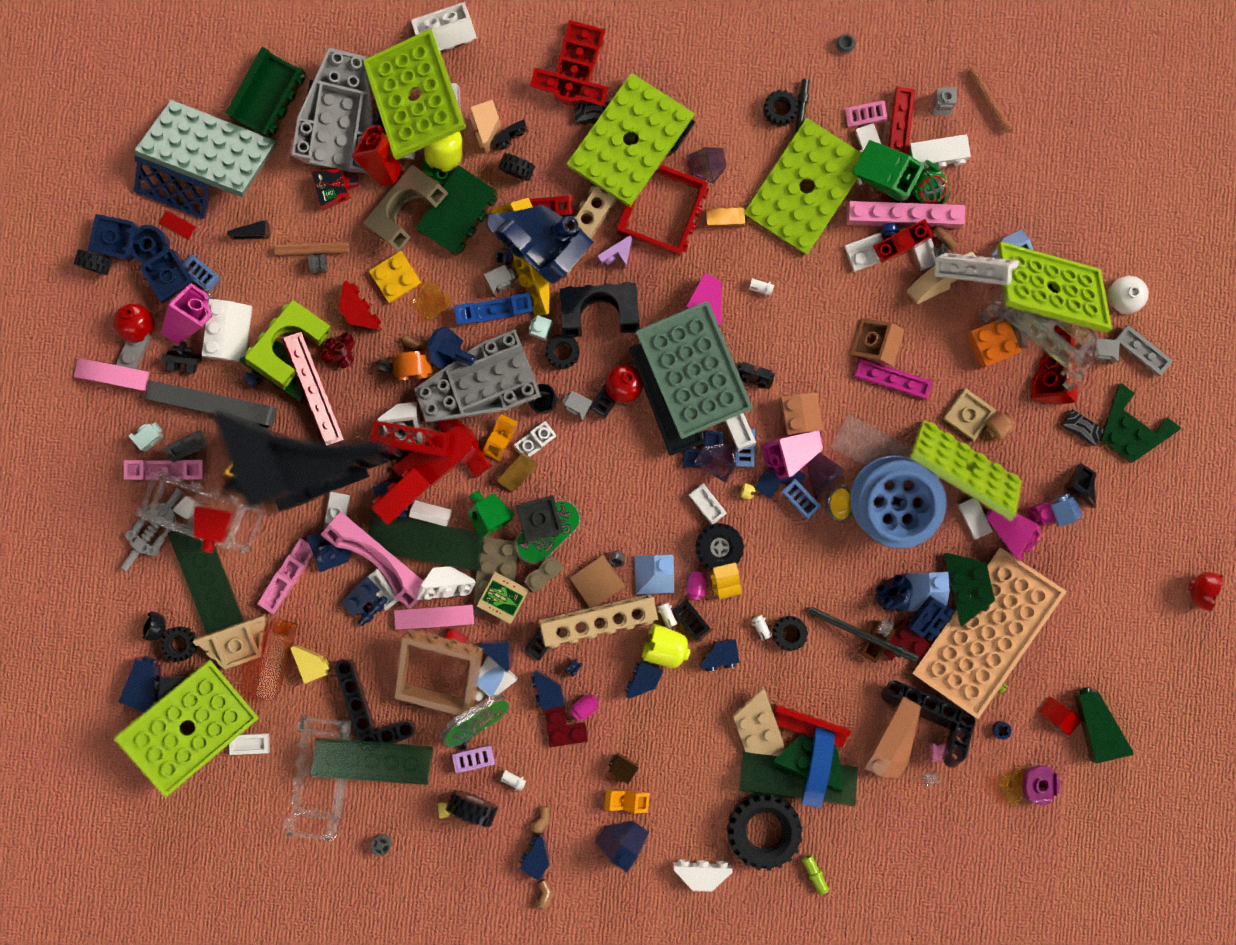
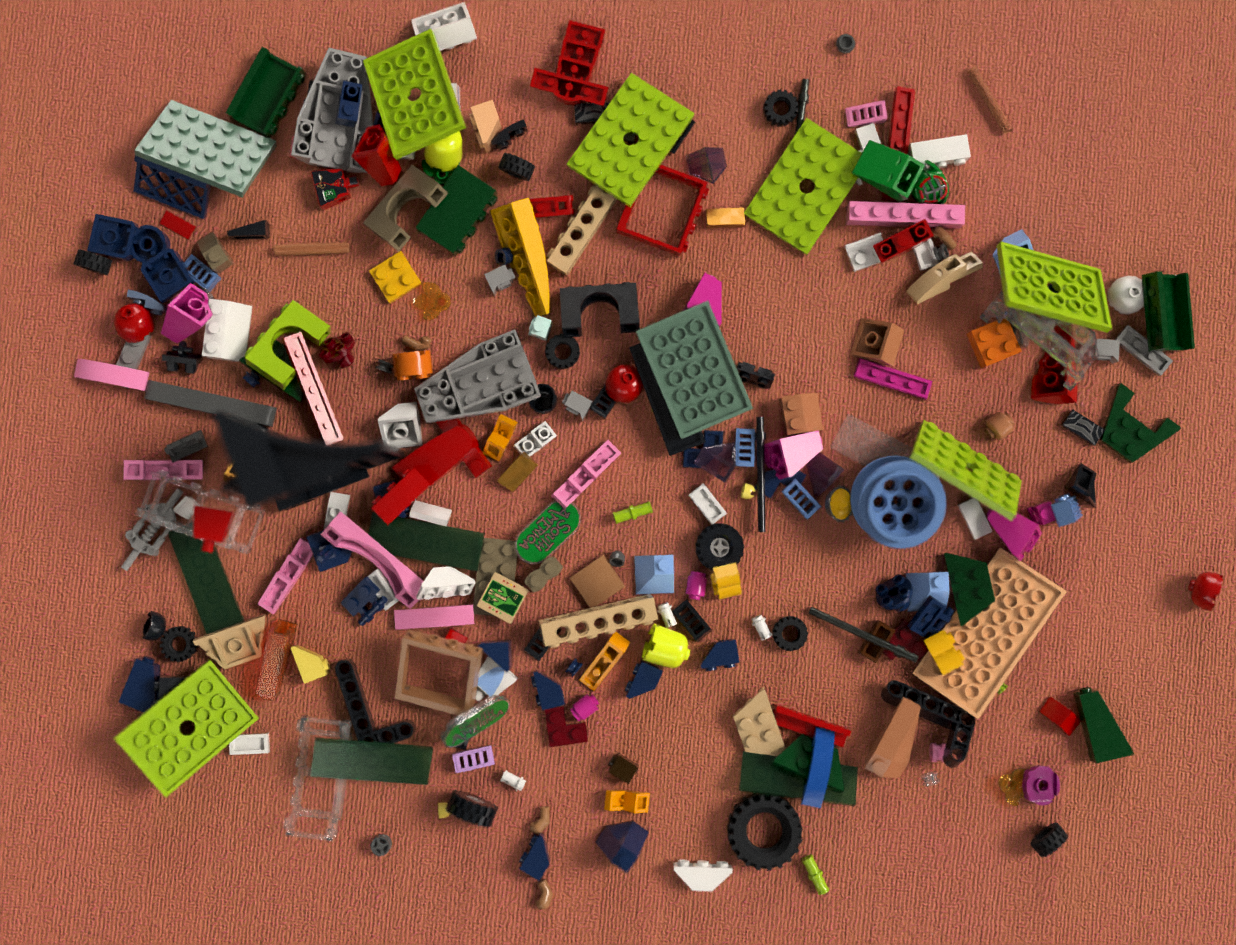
light aqua brick [129,422,164,452] -> none
dark grey wheel [309,254,328,274] -> none
red slope [339,280,382,332] -> none
red fence [370,420,451,457] -> none
dark blue piece [426,326,476,371] -> none
blue slope [454,293,533,325] -> none
green torso [468,490,515,539] -> none
dark blue panel [487,205,593,285] -> none
pearl dark grey plate [516,495,564,543] -> none
lavender slope [598,236,632,267] -> none
white tile [725,413,756,451] -> none
white pin [749,278,774,297] -> none
clear bush [877,618,894,638] -> none
blue plate [881,223,900,238] -> none
light grey window [933,87,957,115] -> none
white fence [935,253,1018,285] -> none
tan tile [942,388,996,441] -> none
dark blue bush [992,721,1012,740] -> none
none -> sand blue slope [127,289,167,315]
none -> dark tan slope [197,232,234,274]
none -> dark blue slope [335,80,363,128]
none -> bright pink slope [552,440,621,509]
none -> light orange slope [579,632,631,691]
none -> lime pin [613,501,653,524]
none -> black bar [754,417,766,532]
none -> yellow brick [924,630,965,676]
none -> black tyre [1030,822,1068,858]
none -> dark green panel [1142,271,1195,351]

